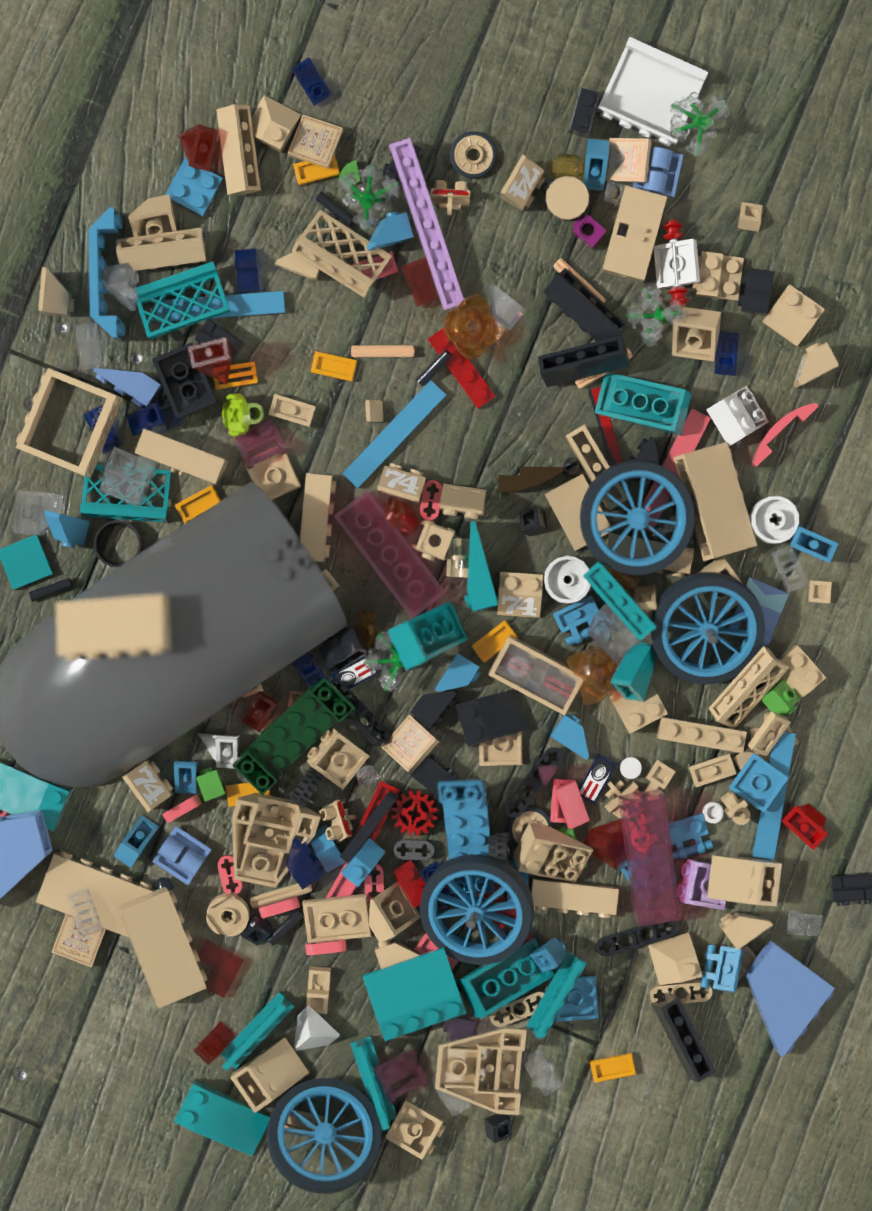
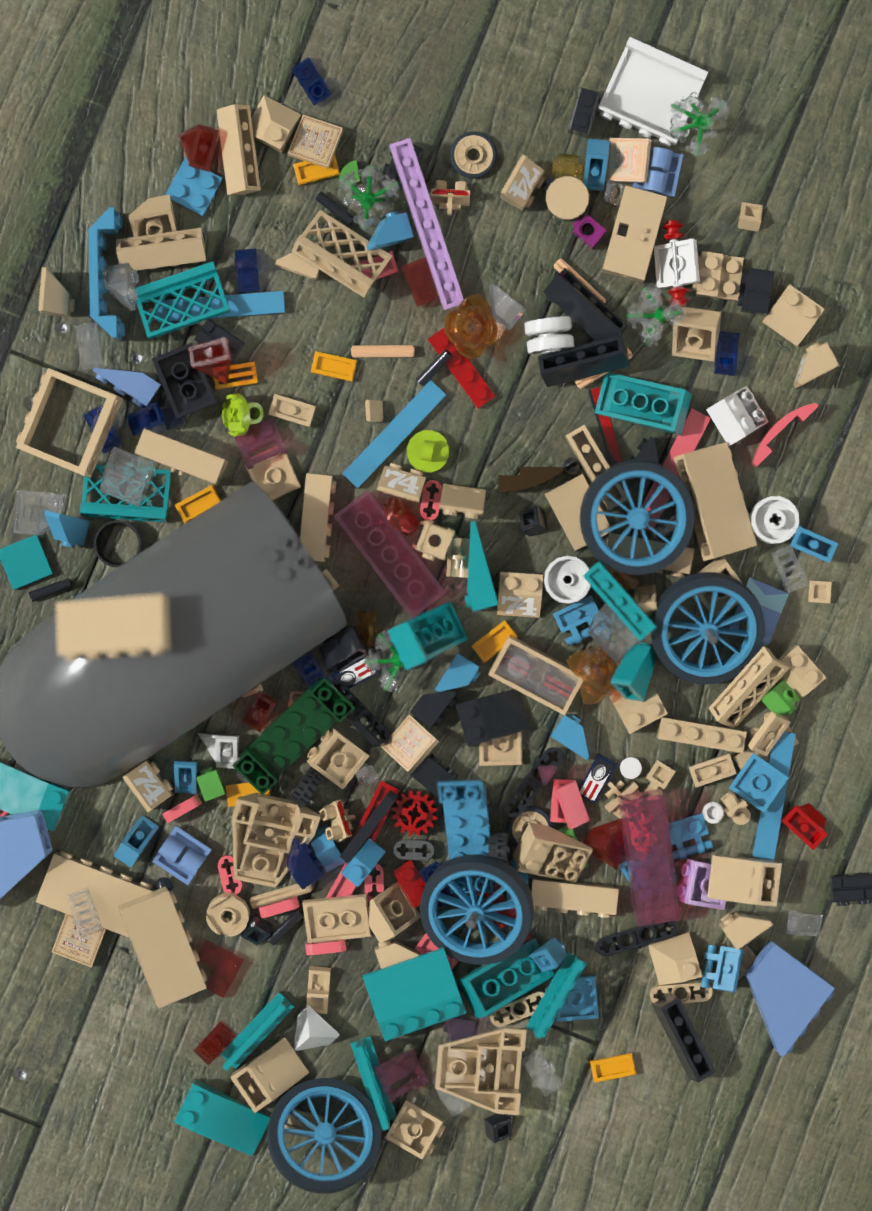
none -> lime tile [407,430,449,473]
none -> white wheel [524,316,574,354]

